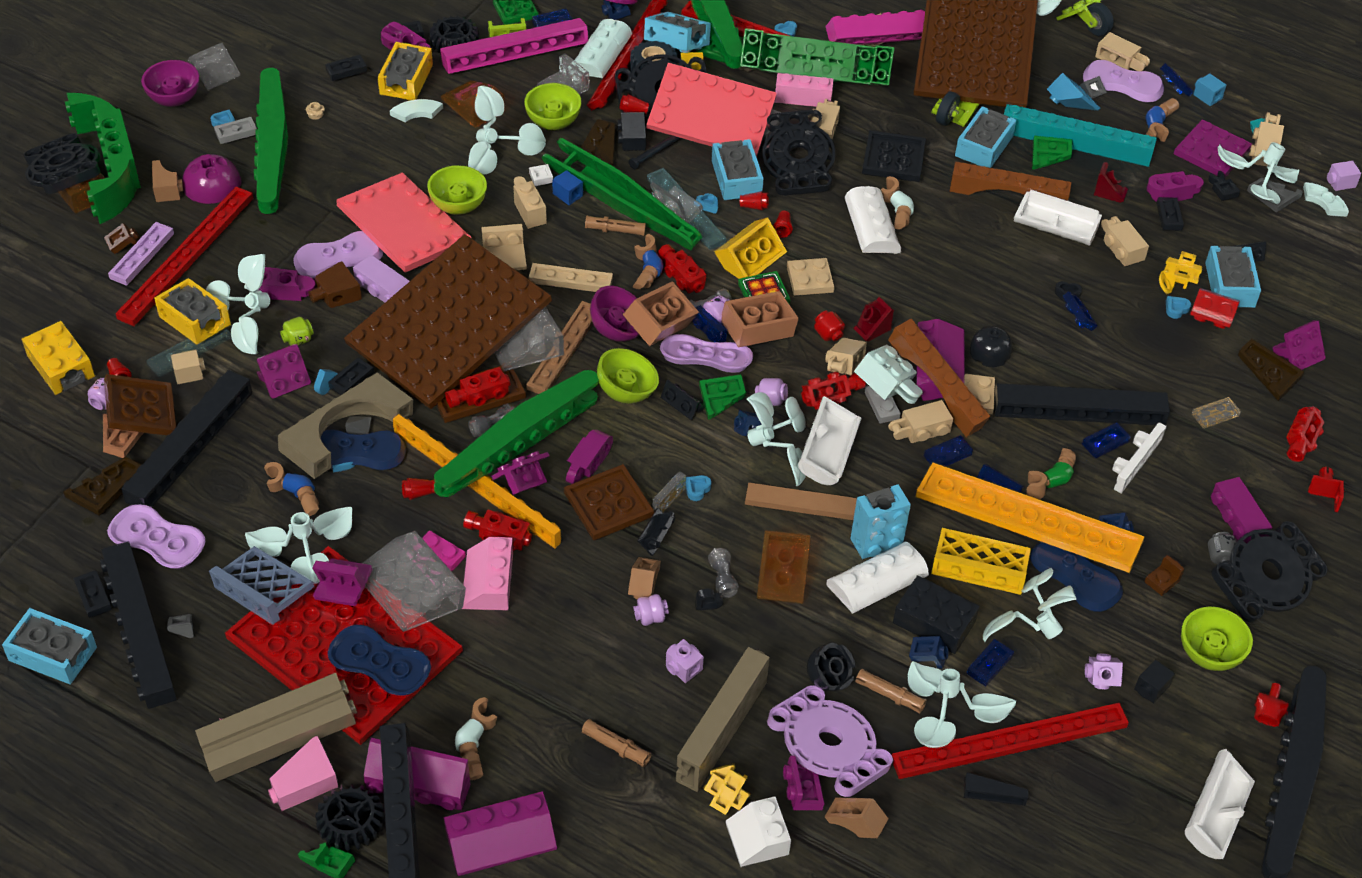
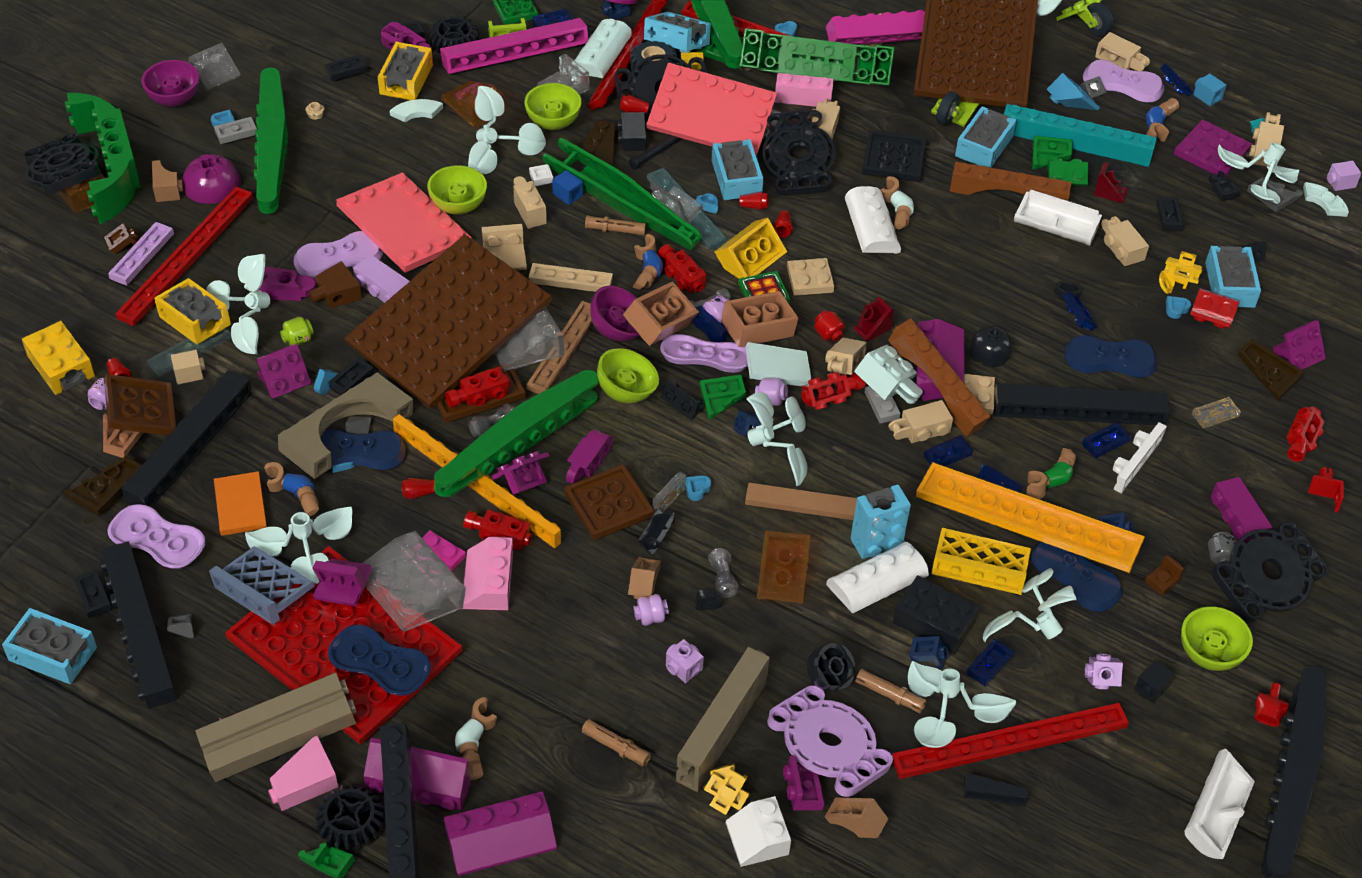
white container [798,396,861,485] -> none
magenta piece [1147,171,1204,202] -> none
none -> orange tile [214,471,267,536]
none -> light aqua tile [745,342,811,386]
none -> green bracket [1046,158,1088,186]
none -> dark blue plate [1065,335,1157,378]

